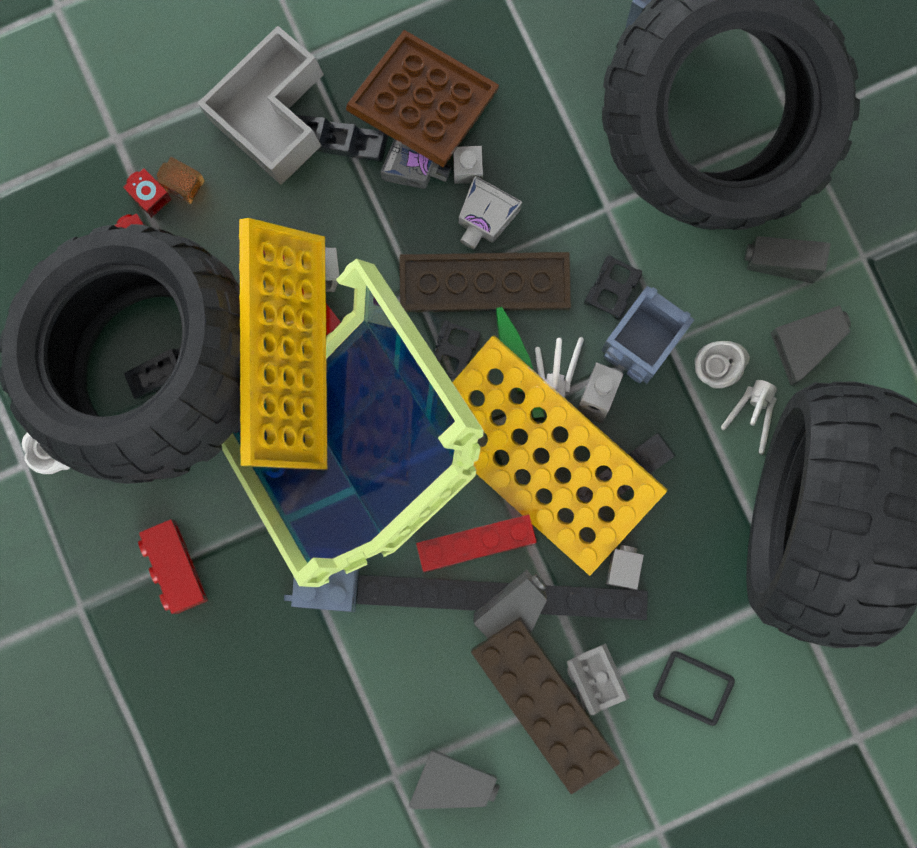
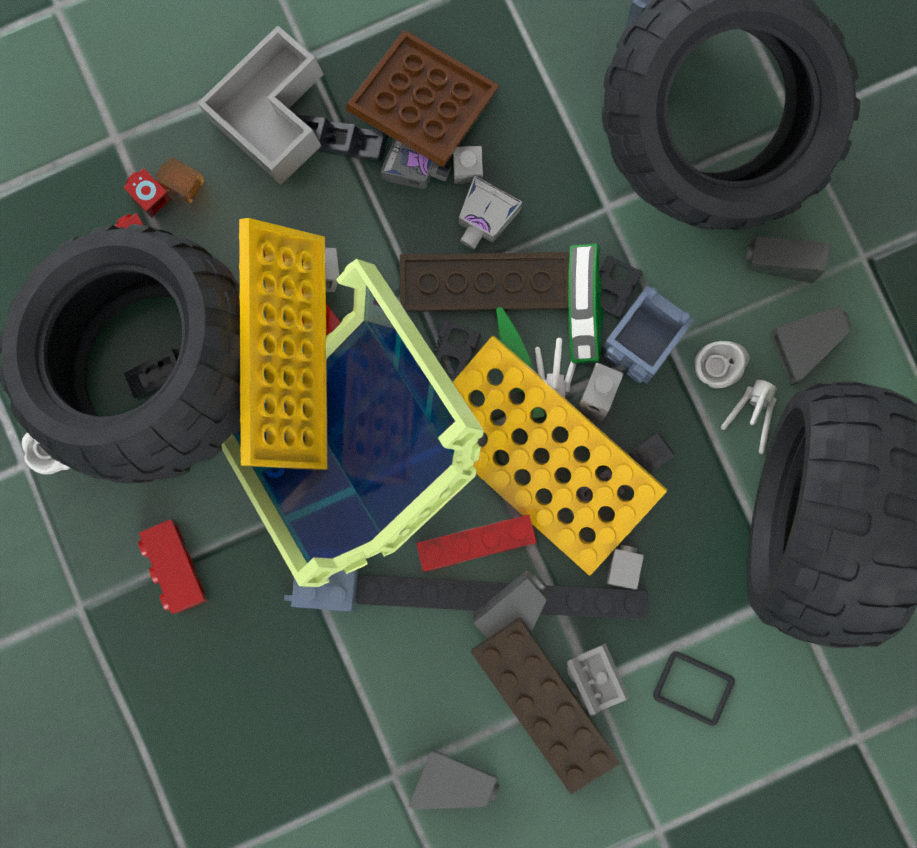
none -> slope [568,243,604,364]

